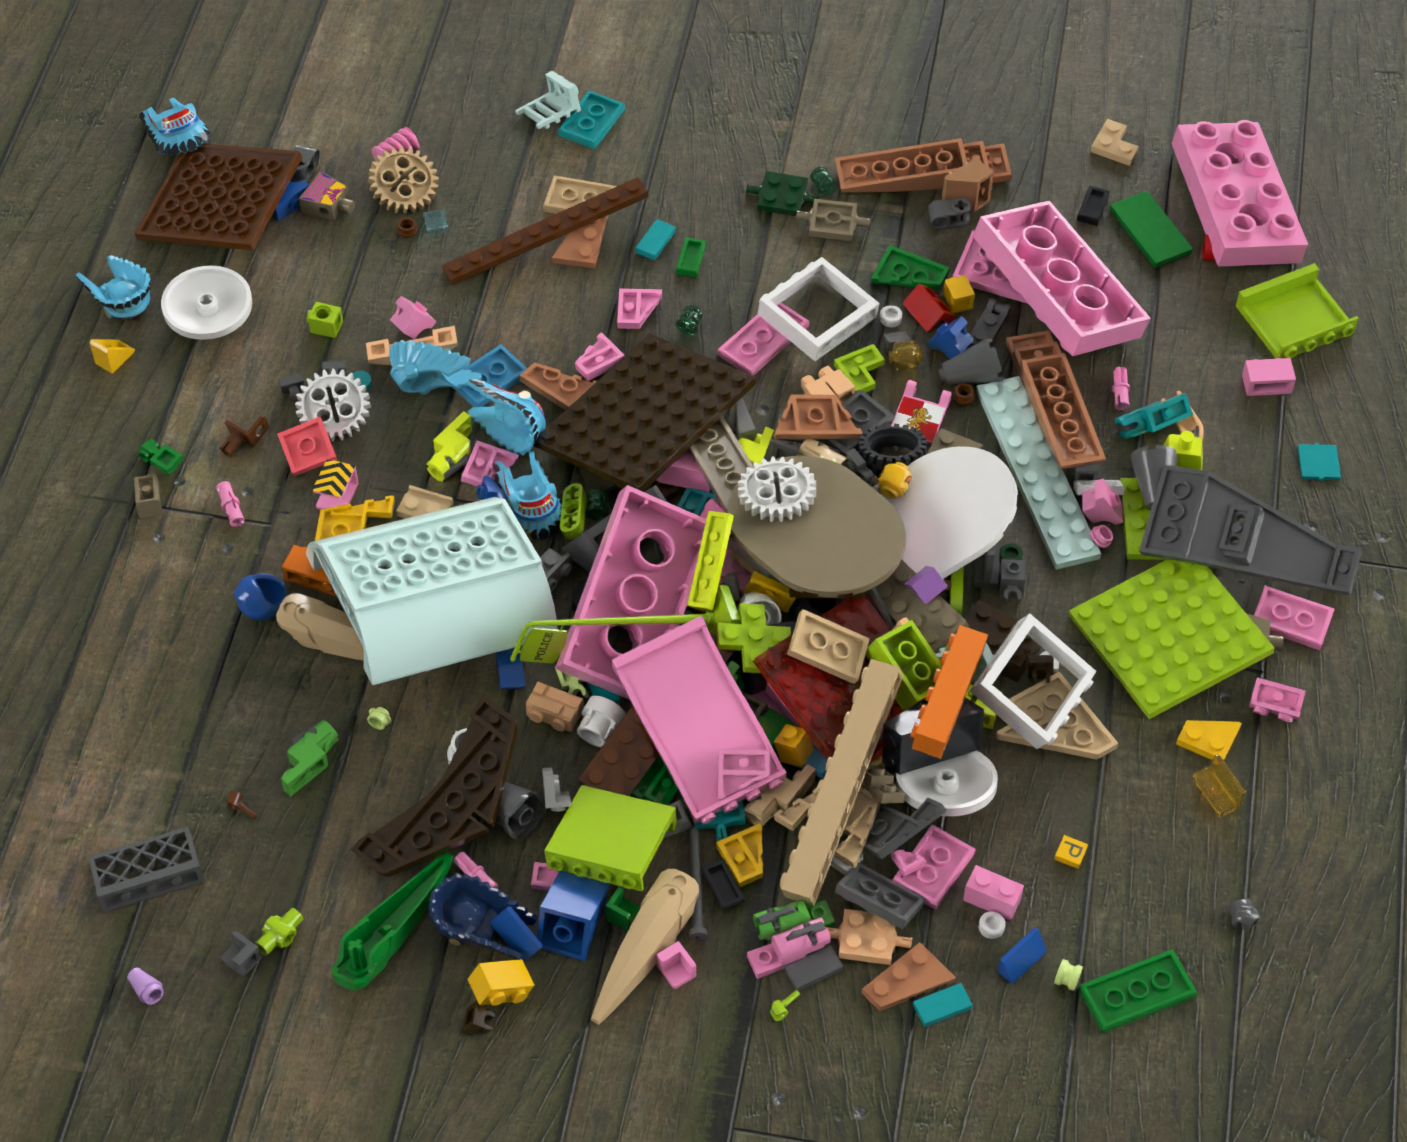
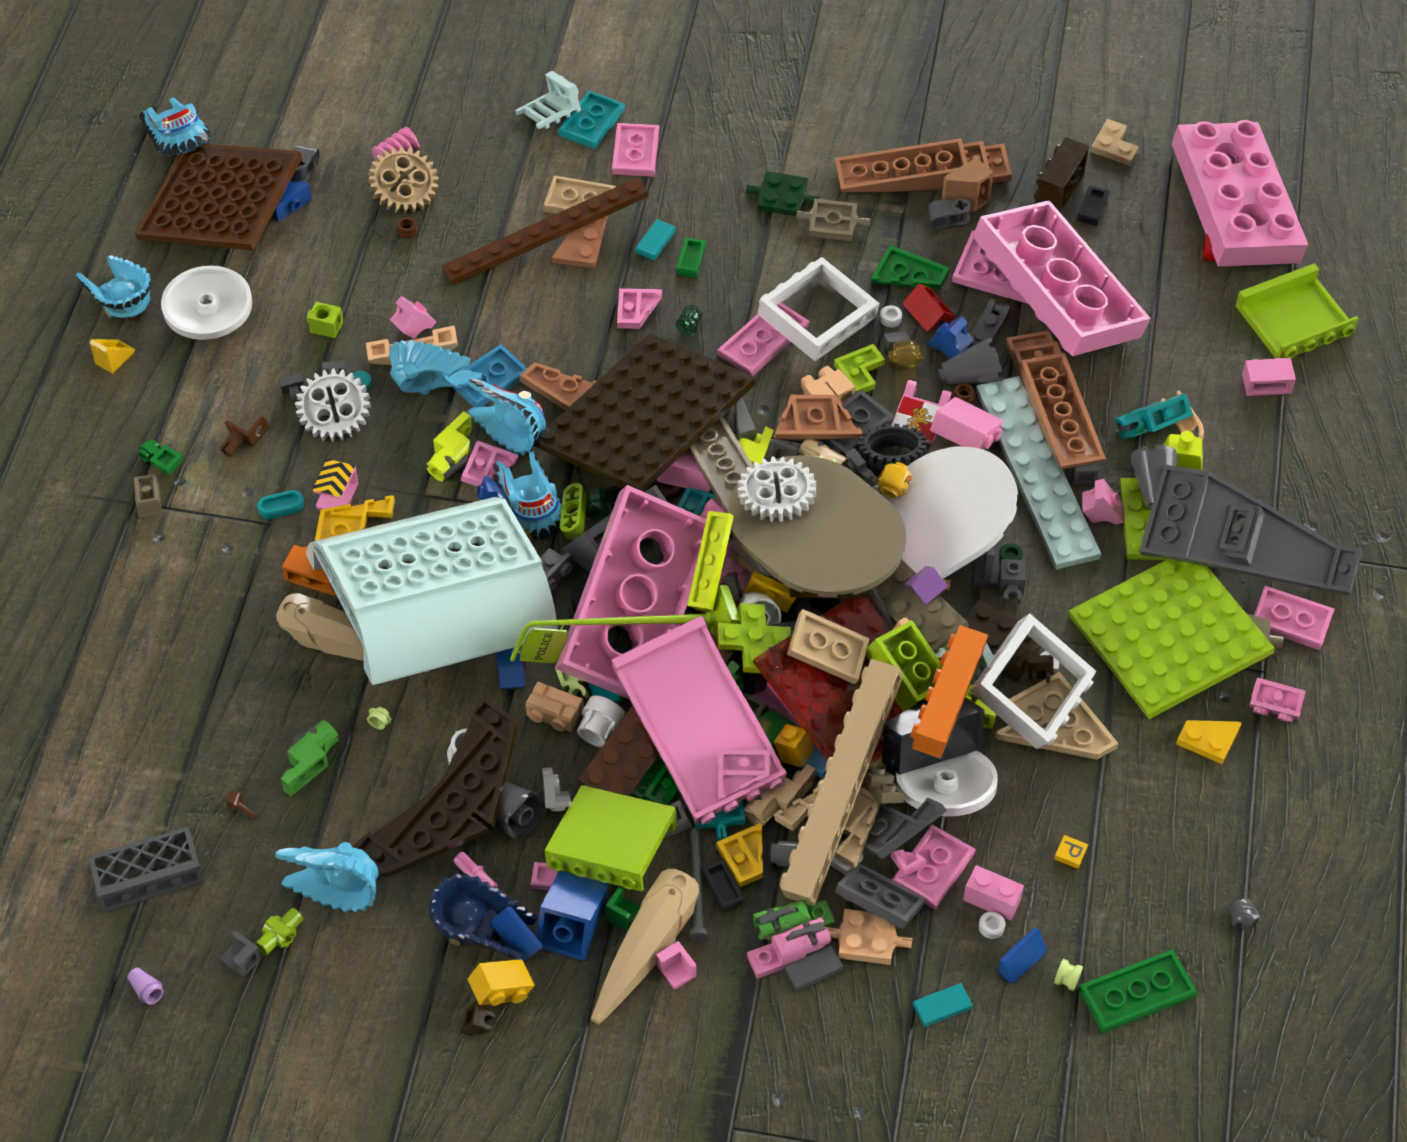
bright pink pin [216,481,245,527] -> none
blue piece [233,573,286,621] -> none
coral plate [277,417,338,477] -> none
dark tan torso [299,171,355,220] -> none
green piece [331,853,454,991] -> none
tan plate [396,485,454,519] -> none
clear light blue tile [423,209,448,233] -> none
bright pink wing [575,333,625,381] -> none
lime hand [770,990,800,1021] -> none
clear green bush [810,166,837,195] -> none
nougat wing [862,942,956,1011] -> none
yellow brick [943,275,975,313] -> none
lime beam [949,566,964,616] -> none
white plate [1073,480,1124,495] -> none
bright pink plate [1090,525,1113,548] -> none
green tile [1109,191,1193,268] -> none
bright pink axle [1112,367,1130,410] -> none
clear yellow panel [1192,754,1246,817] -> none
teal piece [1297,443,1341,481] -> none
none -> teal tile [257,490,304,519]
none -> medium azure piece [275,842,379,913]
none -> bright pink tile [612,123,659,177]
none -> dark grey brick [771,841,799,867]
none -> bright pink brick [930,397,1004,450]
none -> dark brown brick [1033,137,1089,214]

